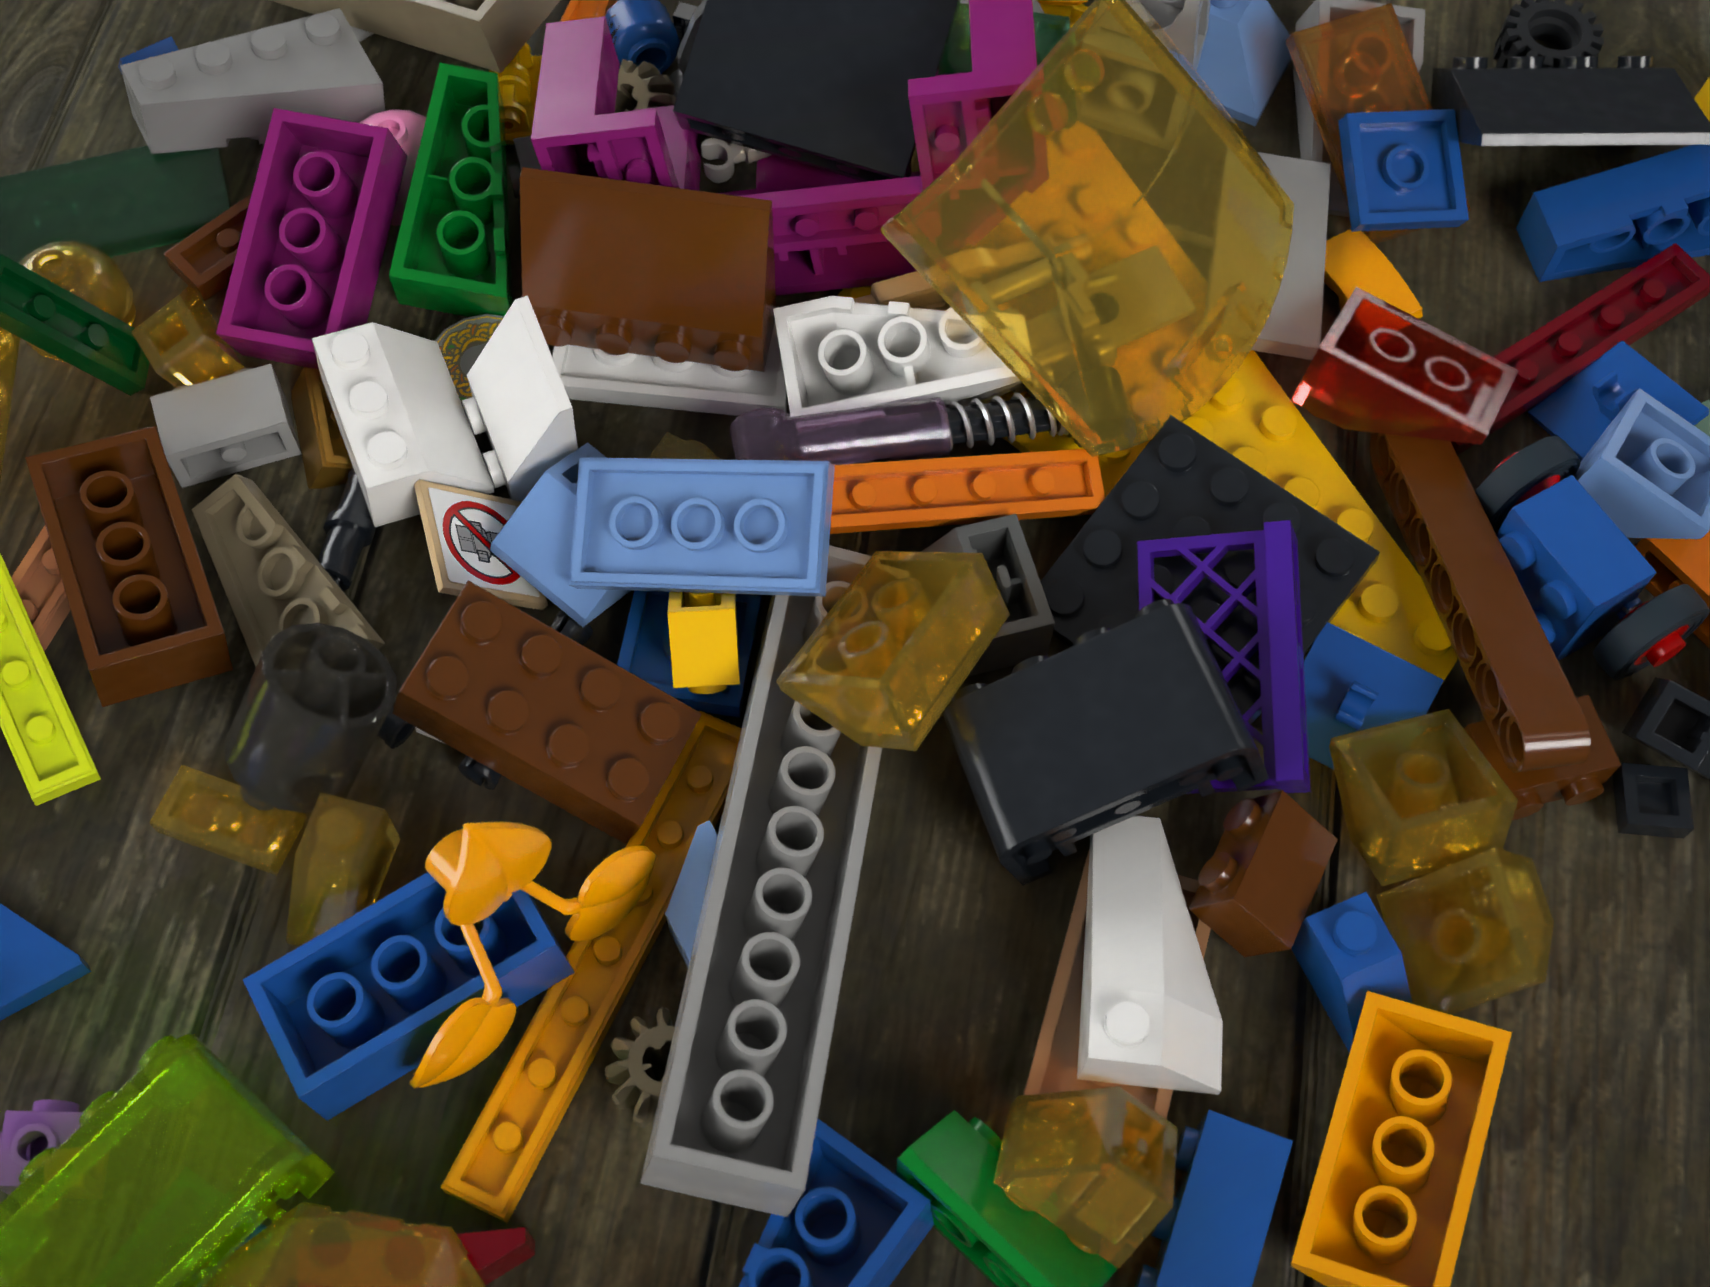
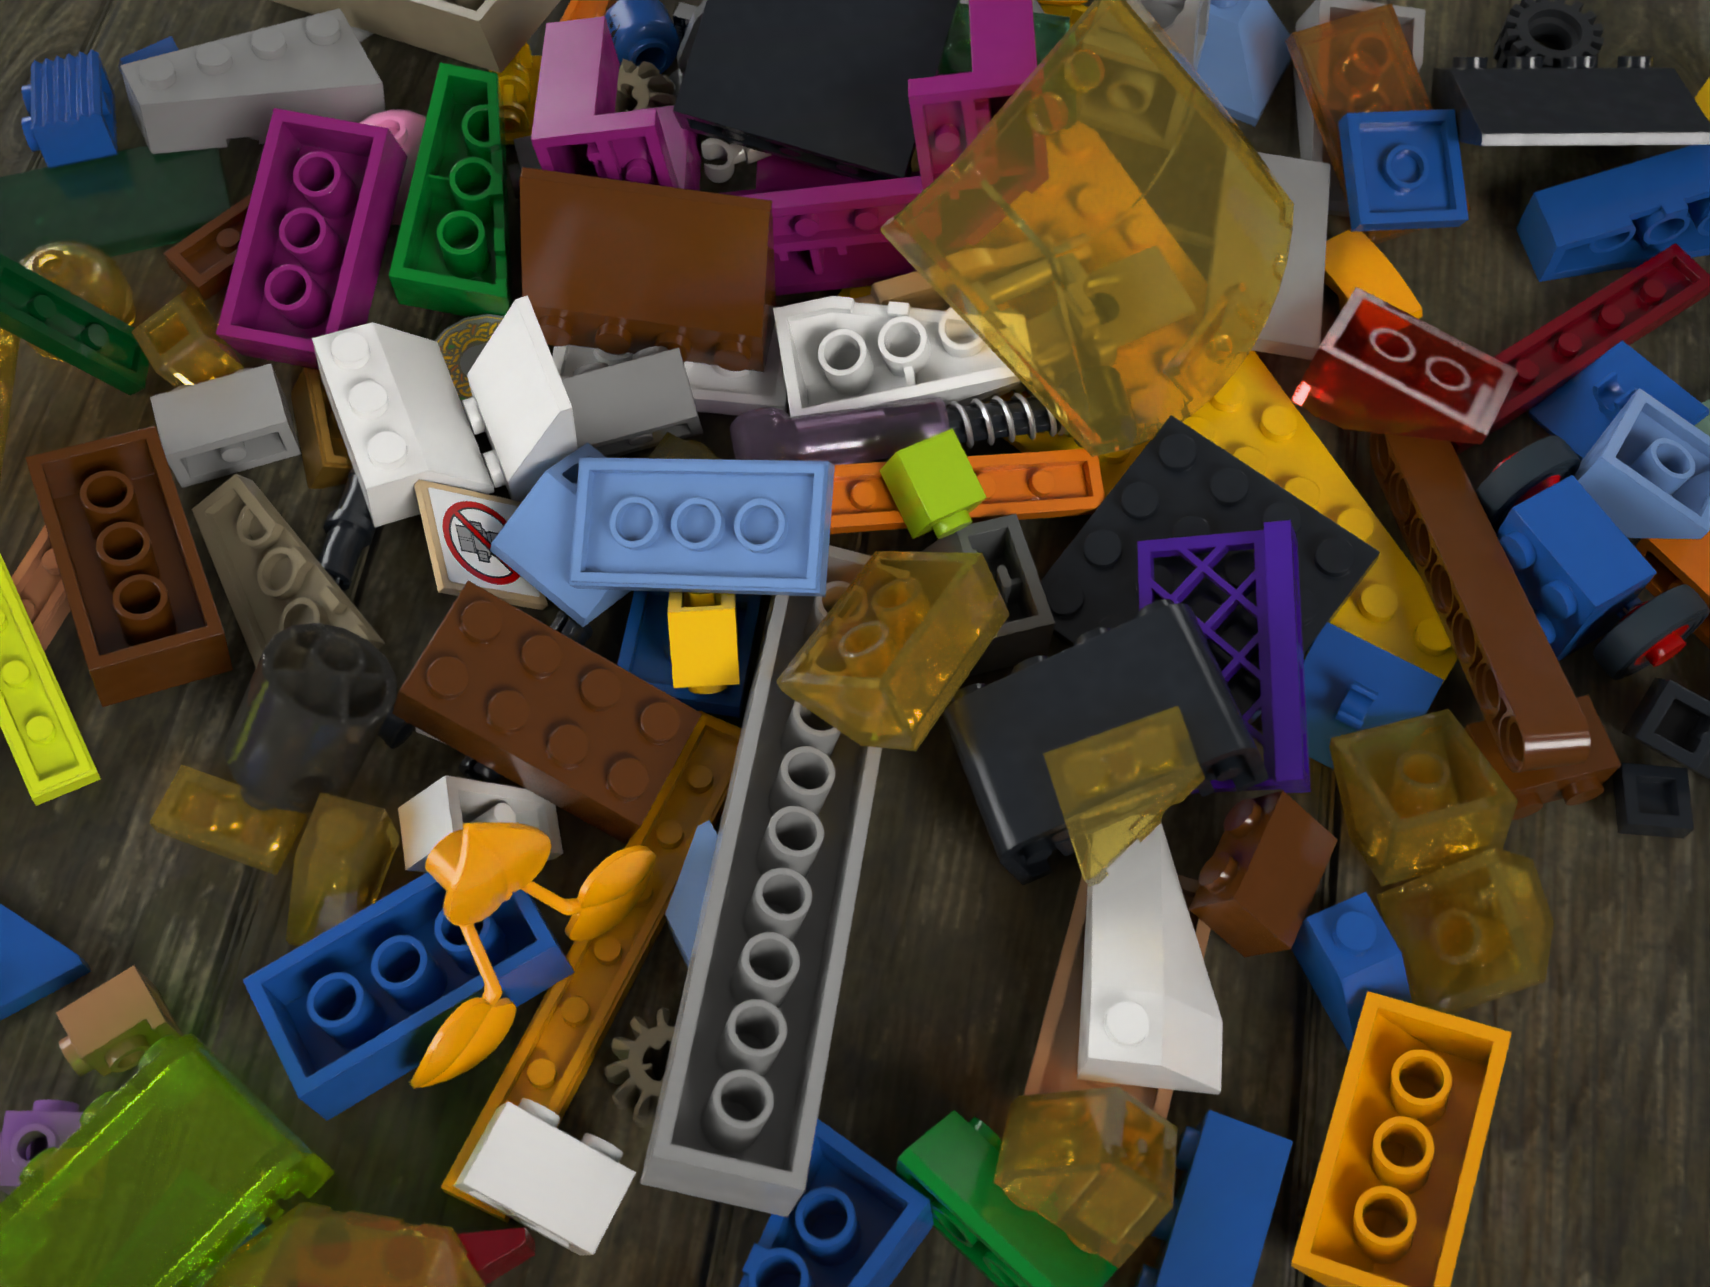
none -> blue brick [22,49,118,169]
none -> medium nougat brick [56,965,186,1077]
none -> white slope [398,775,563,873]
none -> white brick [454,1098,636,1256]
none -> light grey brick [561,346,703,458]
none -> lime brick [879,428,987,539]
none -> clear yellow wing [1044,706,1205,887]

